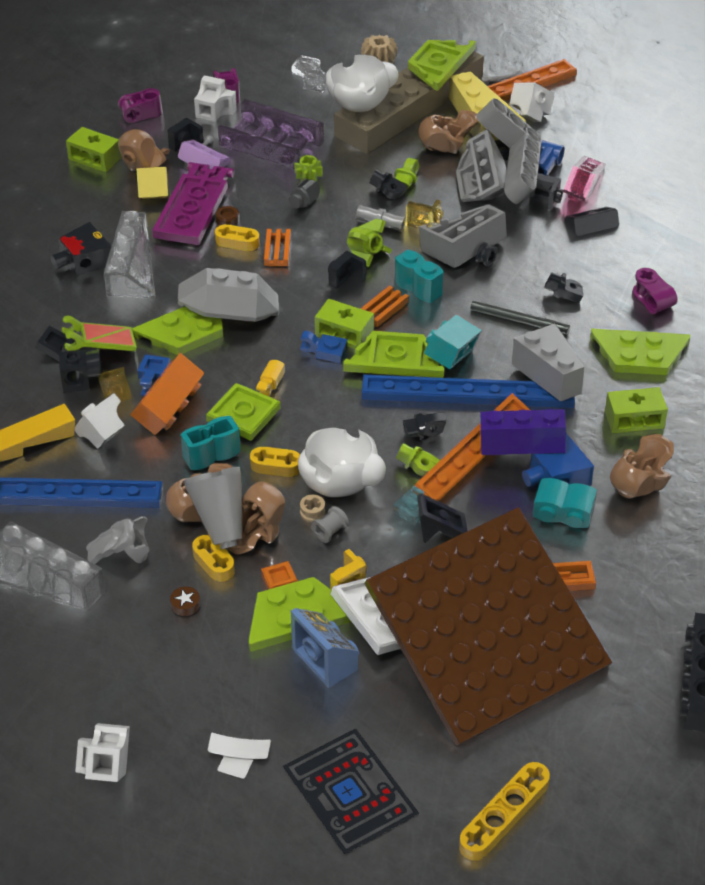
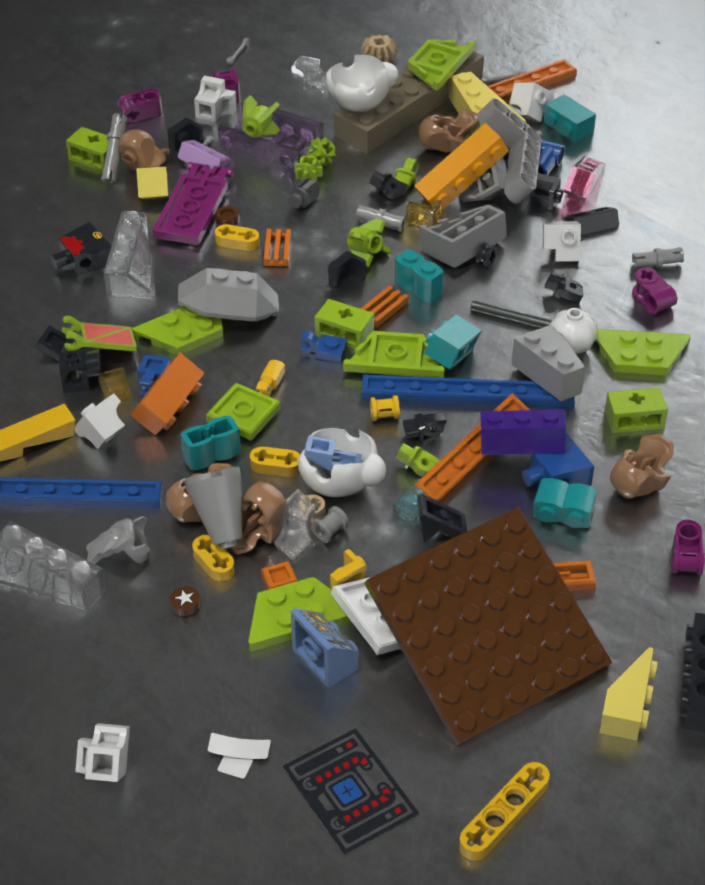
none -> light grey pin [101,114,127,184]
none -> light grey hinge [226,37,250,65]
none -> lime brick [242,95,280,137]
none -> clear tile [274,489,318,565]
none -> medium blue slope [304,435,362,471]
none -> lime gear [307,137,336,166]
none -> yellow bush [370,395,400,421]
none -> light orange brick [414,123,510,213]
none -> white brick [543,221,581,261]
none -> teal brick [544,94,596,143]
none -> white plant [550,308,598,354]
none -> light yellow slope [599,647,658,741]
none -> light grey pin [632,247,684,269]
none -> magenta piece [671,519,704,575]

